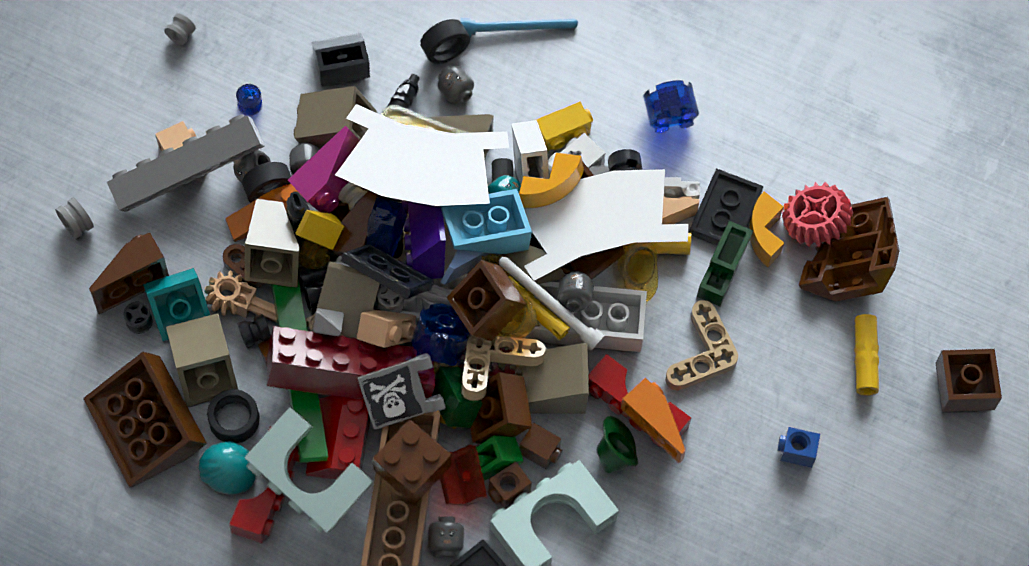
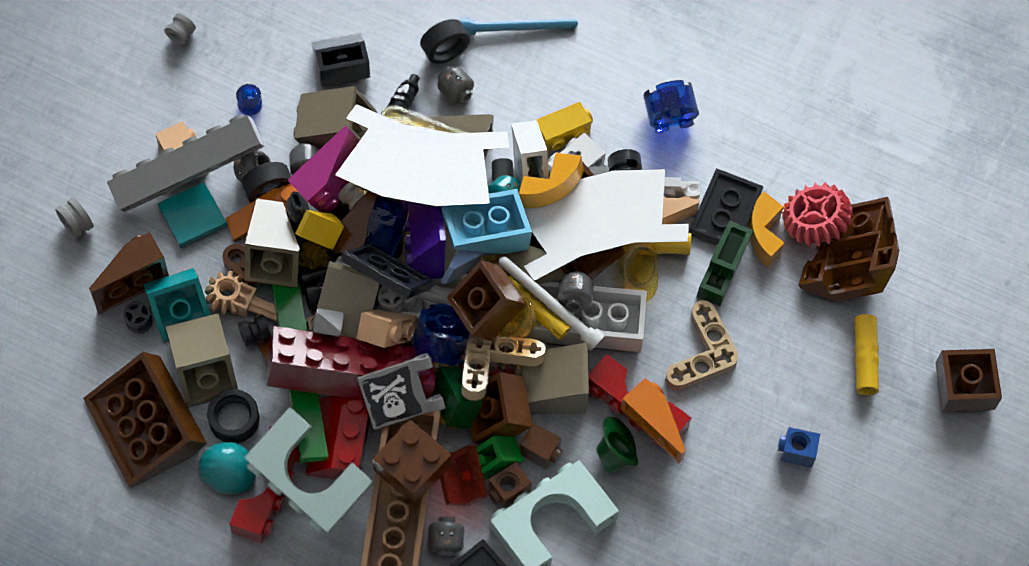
none -> teal tile [157,182,227,248]

